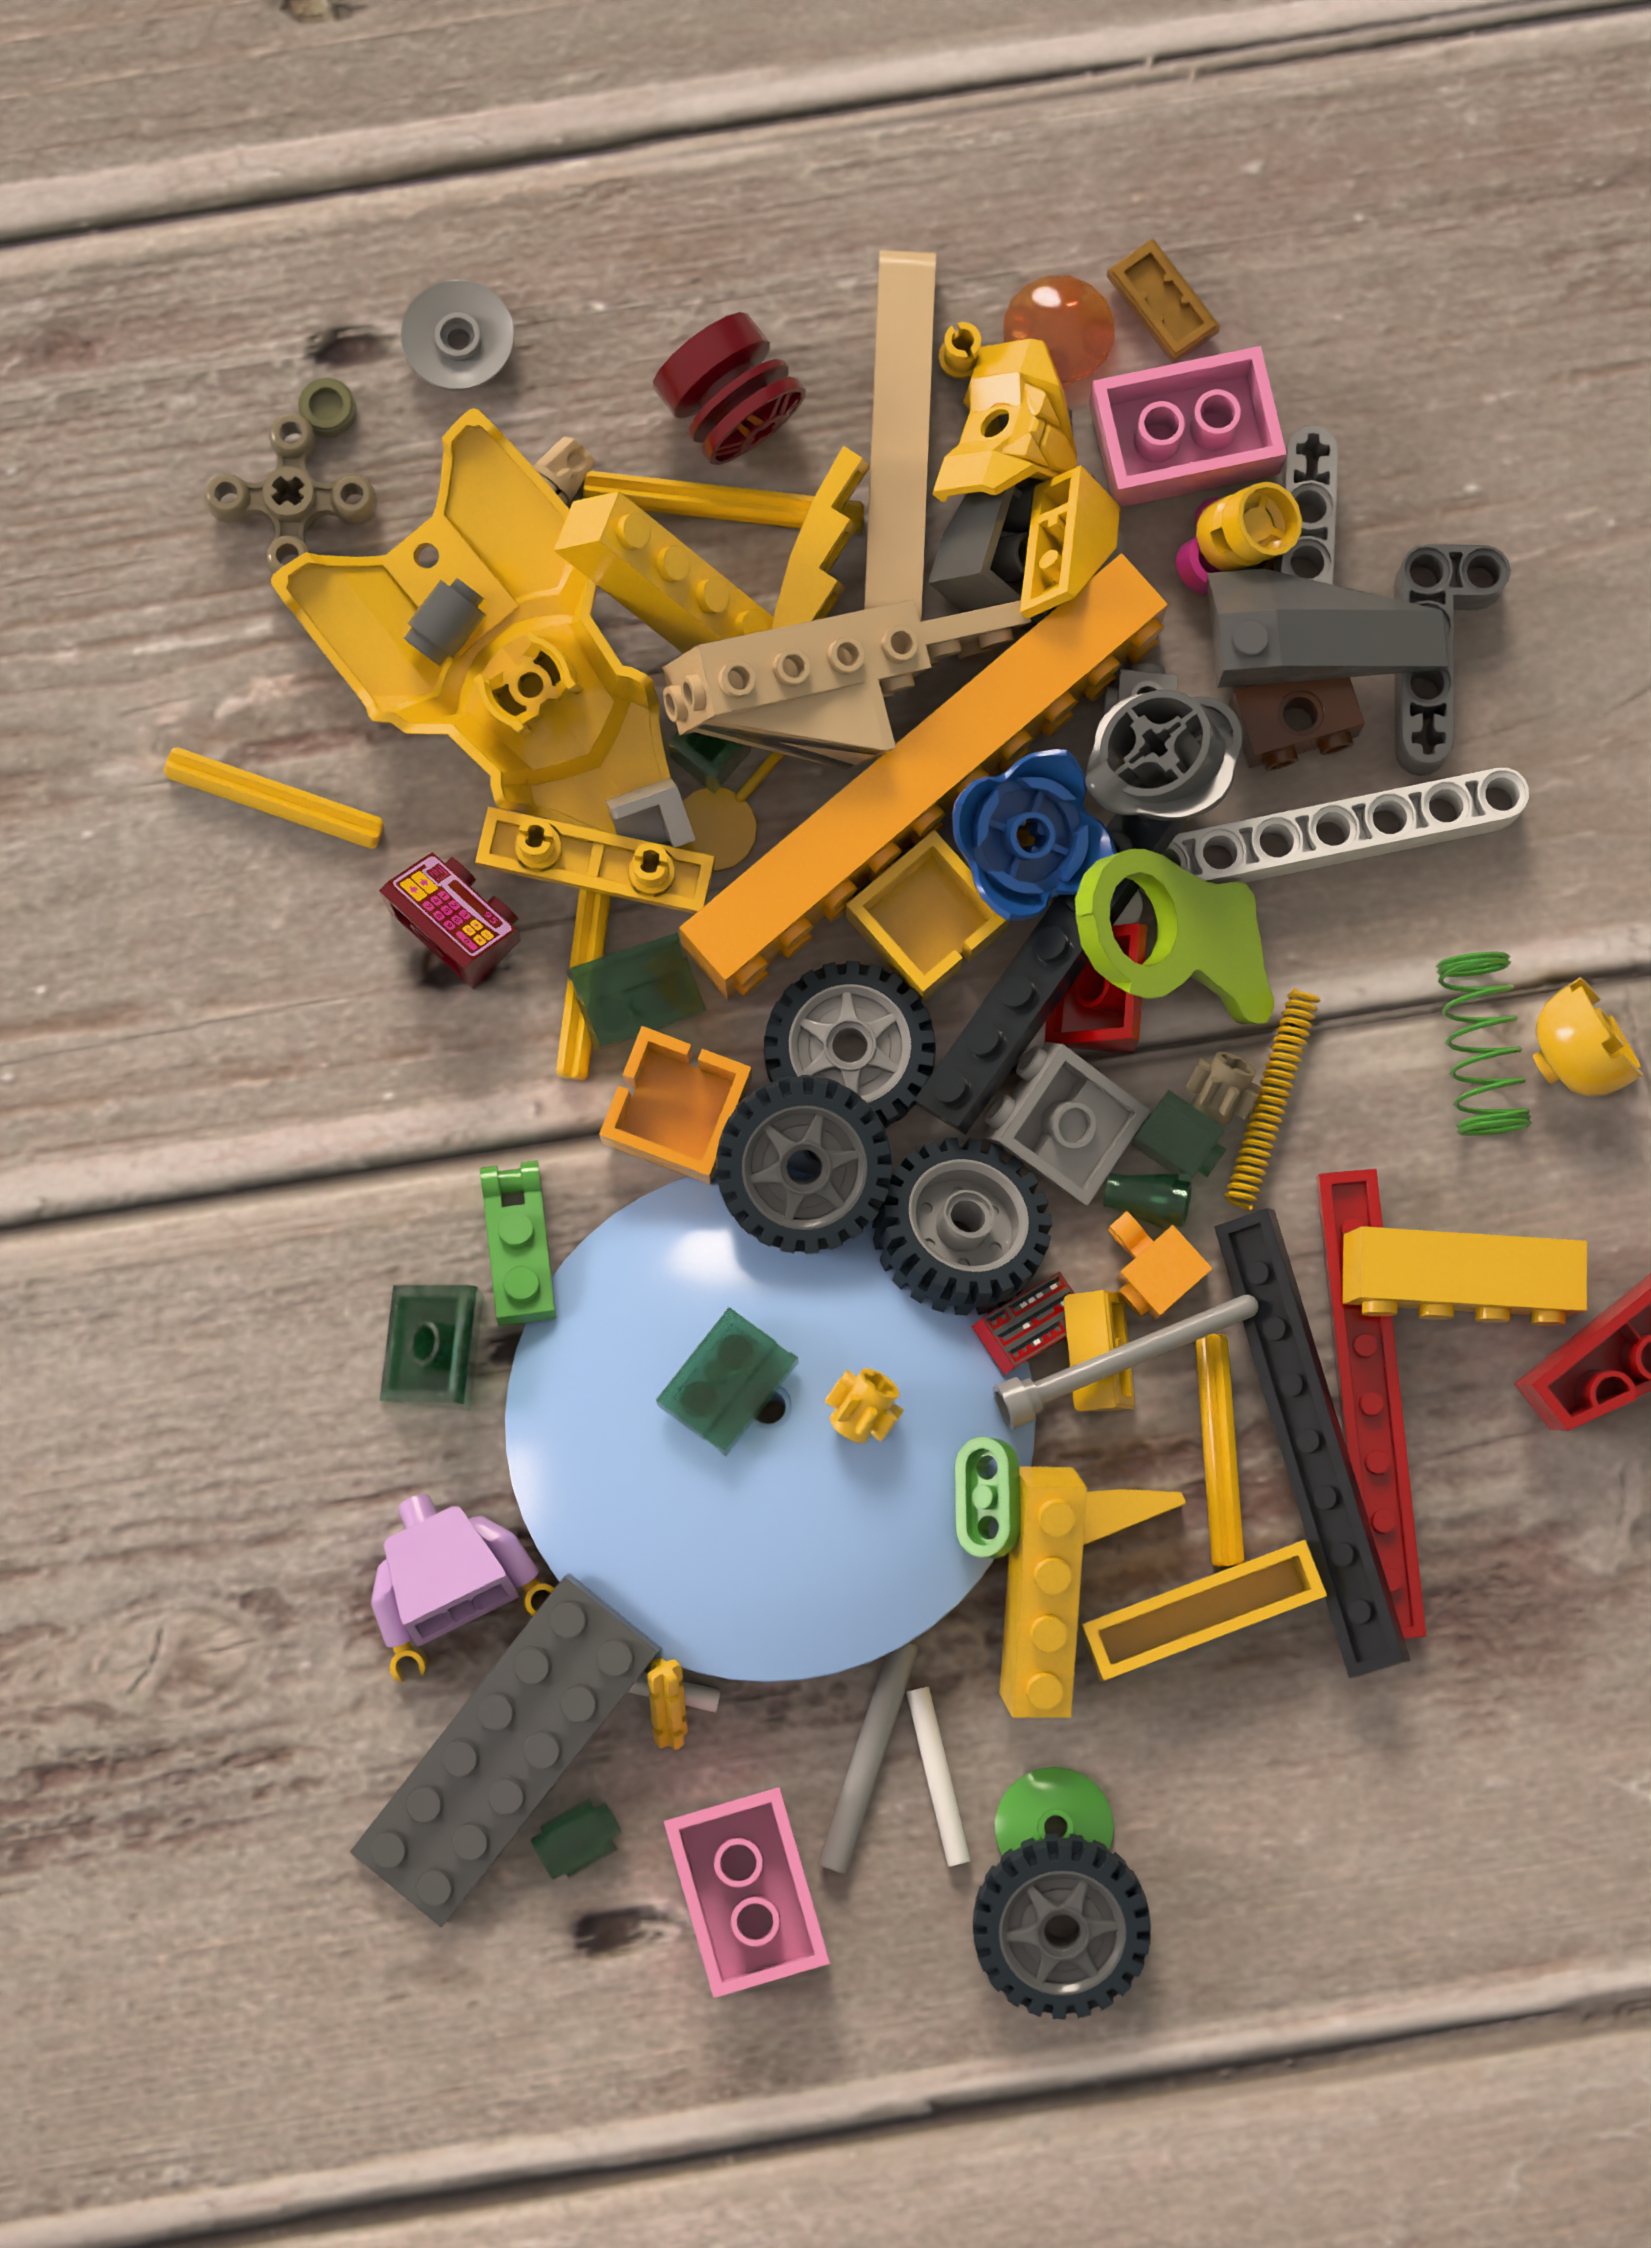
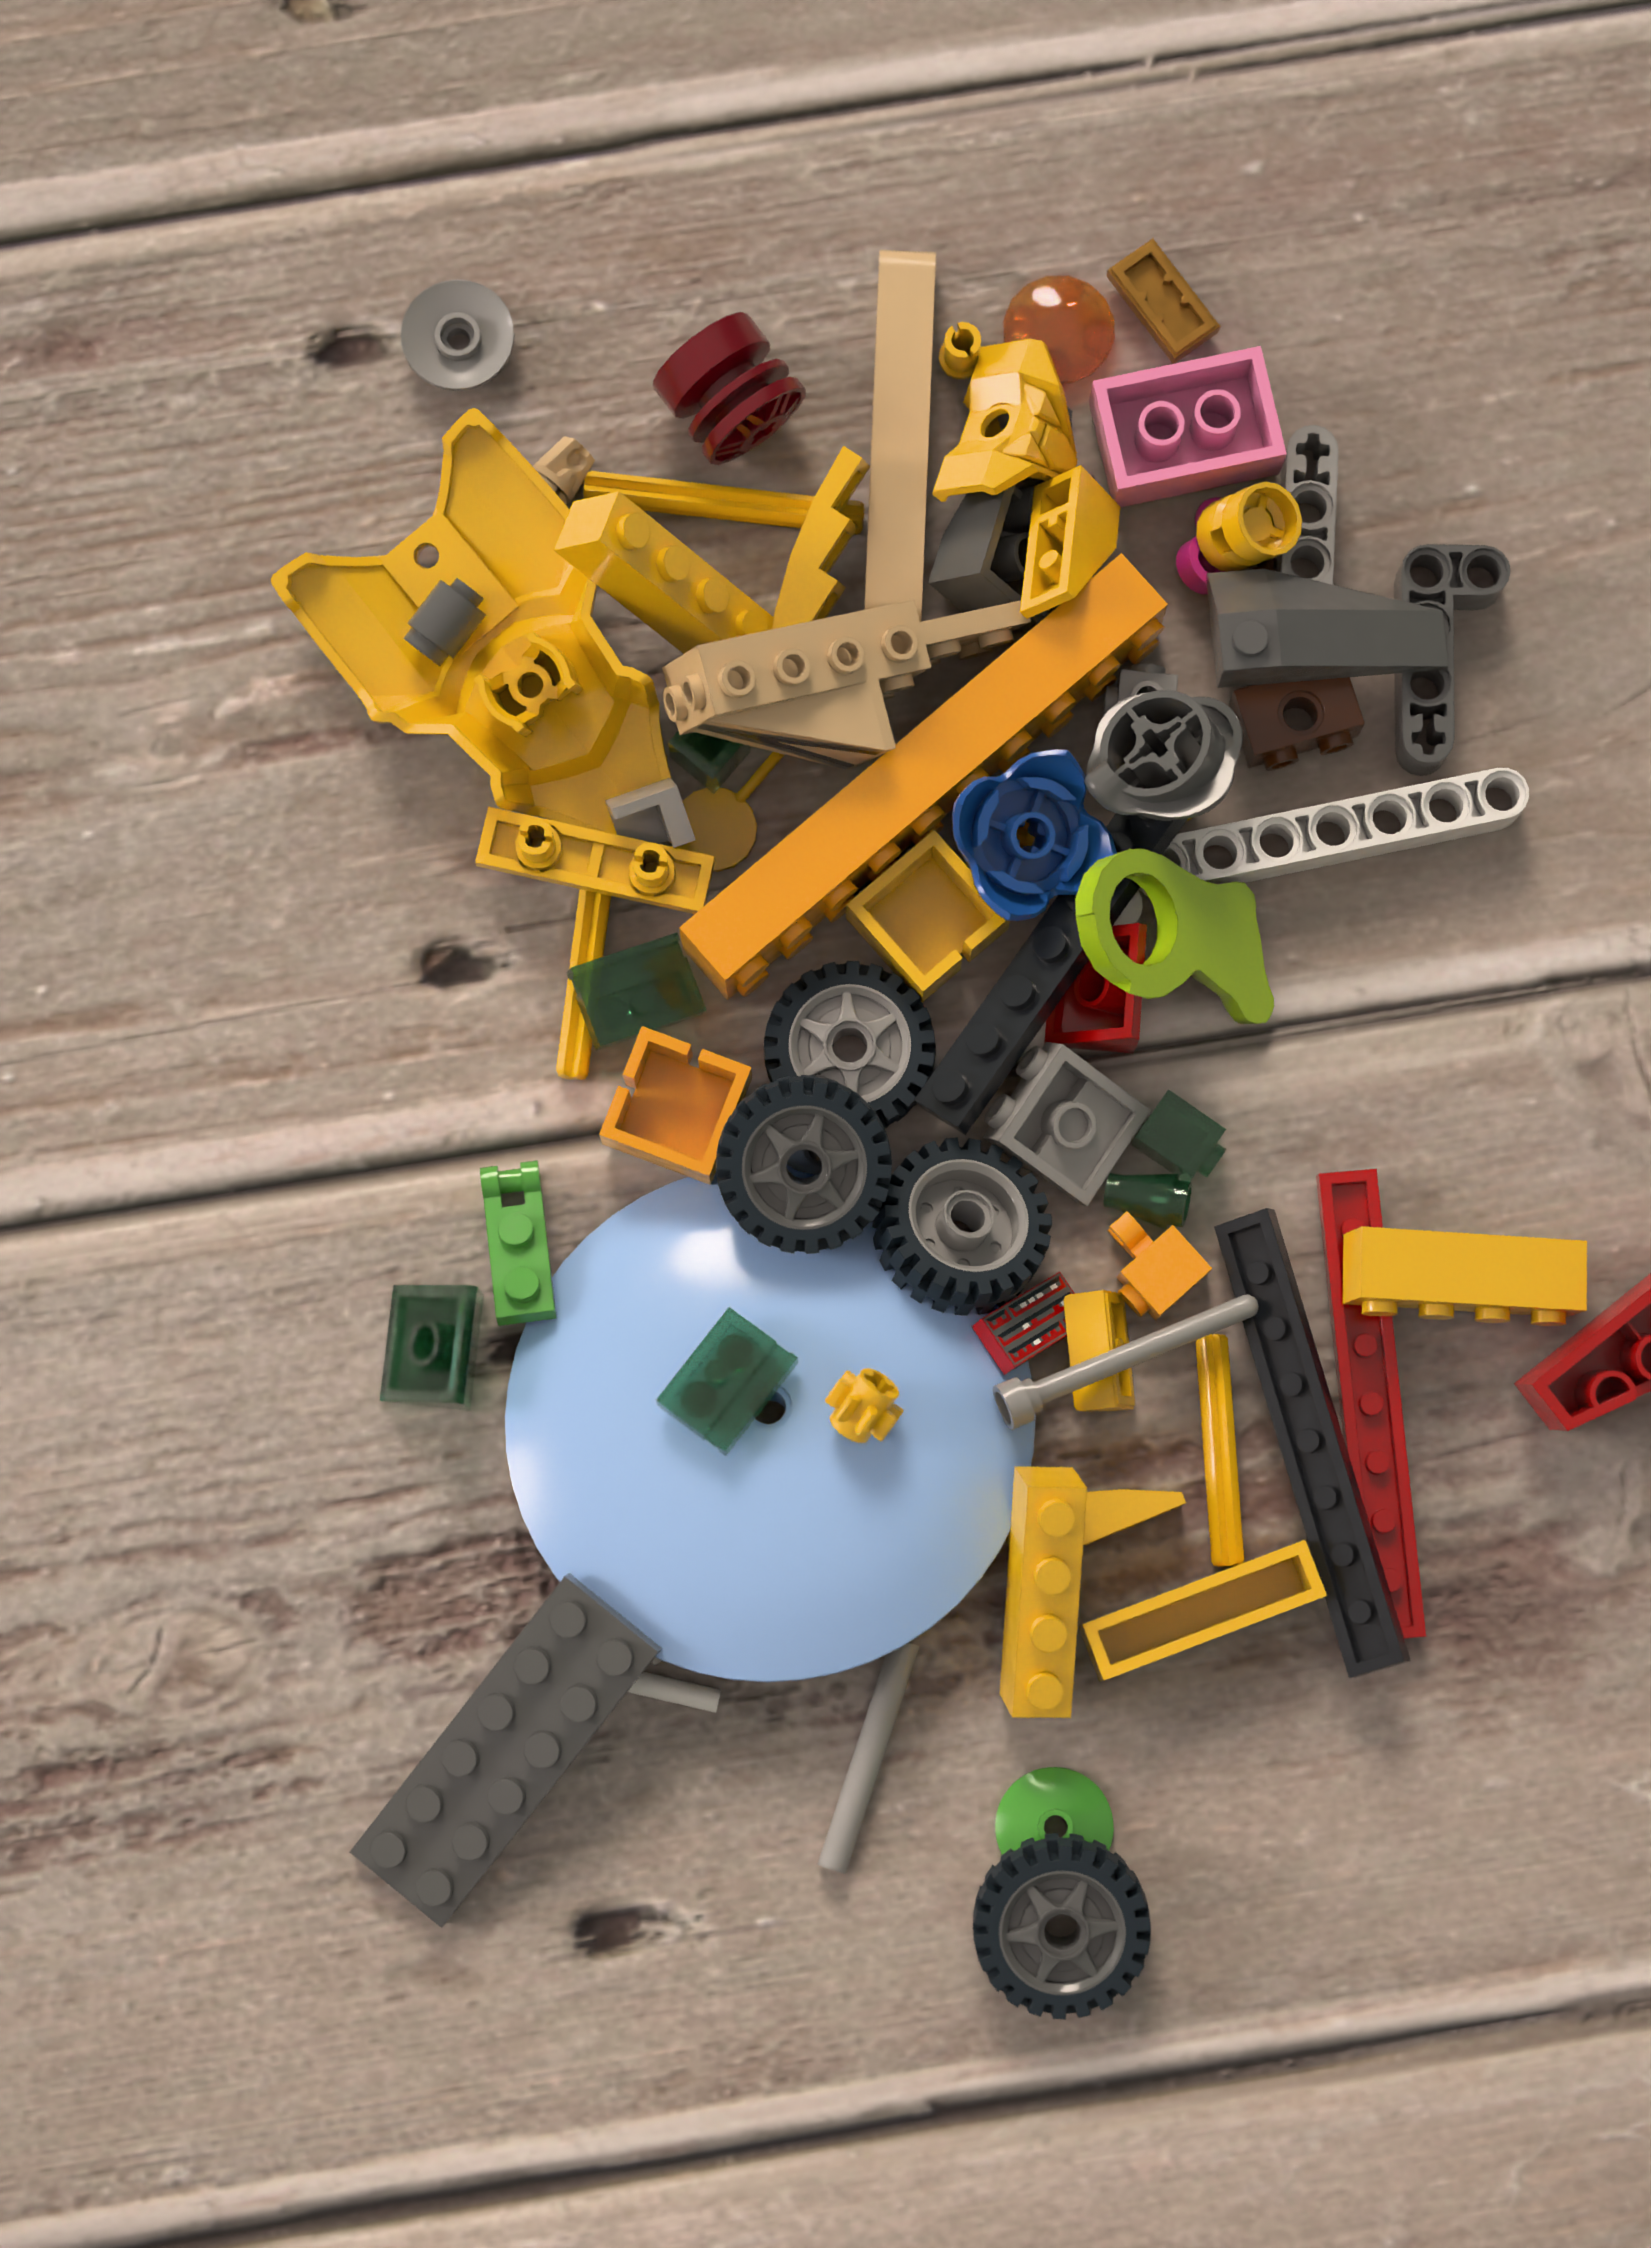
yellow axle [164,747,384,849] -> none
dark tan gear [205,413,377,575] -> none
olive tile [298,378,356,438] -> none
lavender torso [371,1494,554,1682] -> none
dark red slope [379,852,521,990] -> none
clear green brick [530,1797,623,1881] -> none
yellow axle [647,1657,688,1750] -> none
bright pink brick [664,1787,830,1998] -> none
white bar [906,1686,971,1867] -> none
bright green plate [955,1437,1020,1558] -> none
dark tan gear [1185,1052,1262,1124] -> none
yellow piece [1224,988,1321,1211] -> none
bright green piece [1436,951,1532,1136] -> none
yellow cylinder [1532,977,1643,1097] -> none

